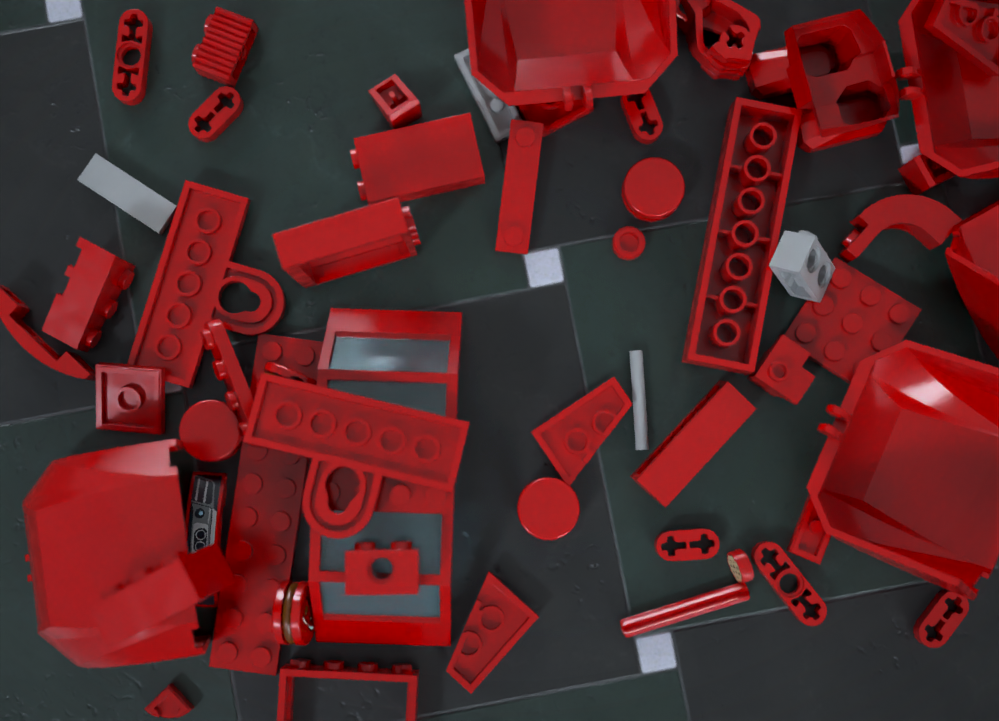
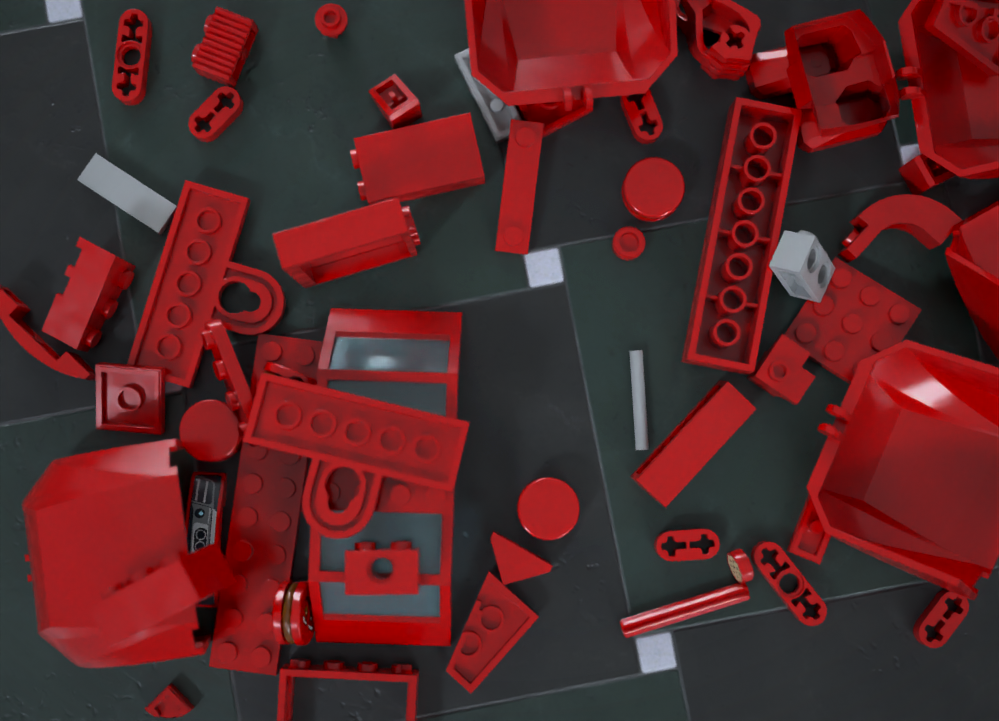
red wing [531,377,633,485] -> none
none -> red plate [315,3,348,39]
none -> red slope [490,530,553,585]

